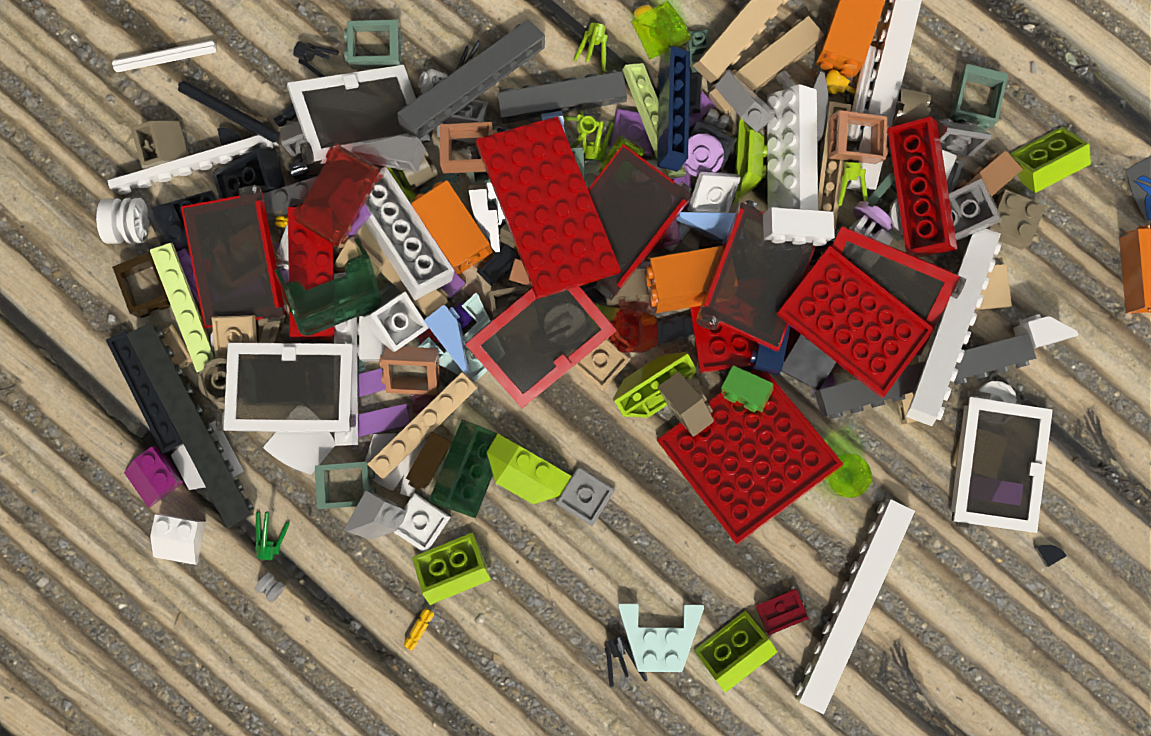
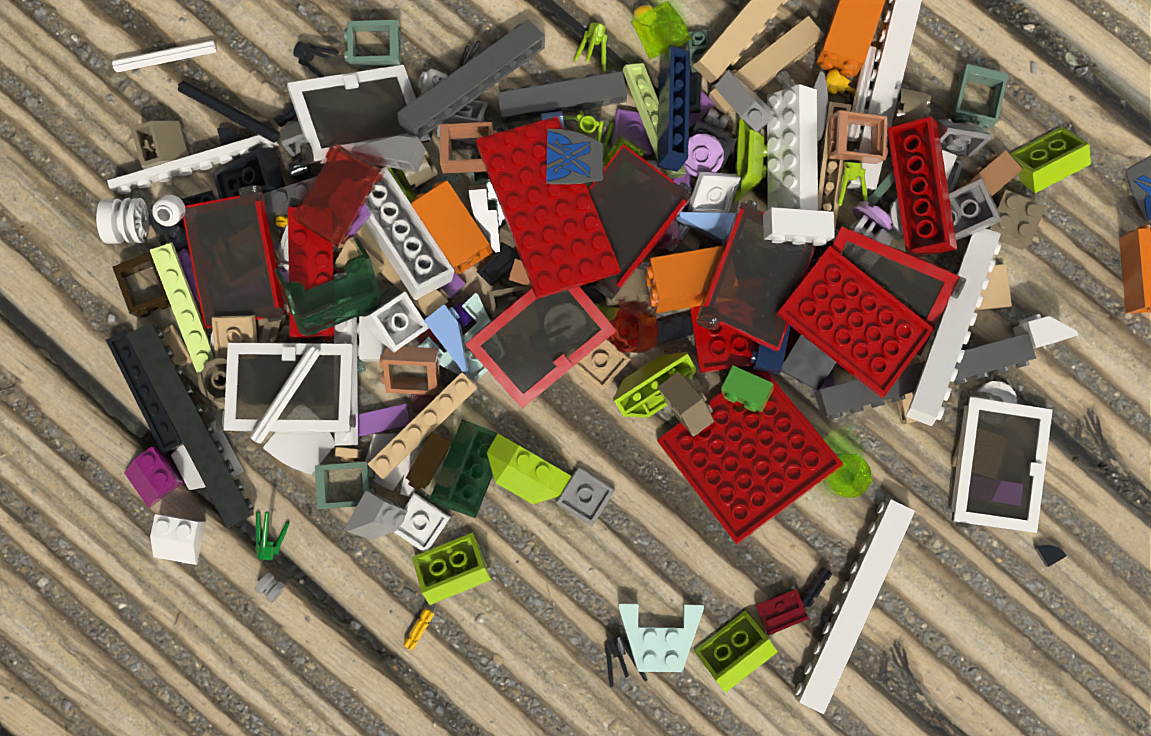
medium lavender tile [357,368,386,398] -> none
none -> white head [152,195,186,226]
none -> white axle [250,346,320,443]
none -> tan plate [335,447,362,462]
none -> sticker [546,129,603,184]
none -> black axle [801,567,832,608]

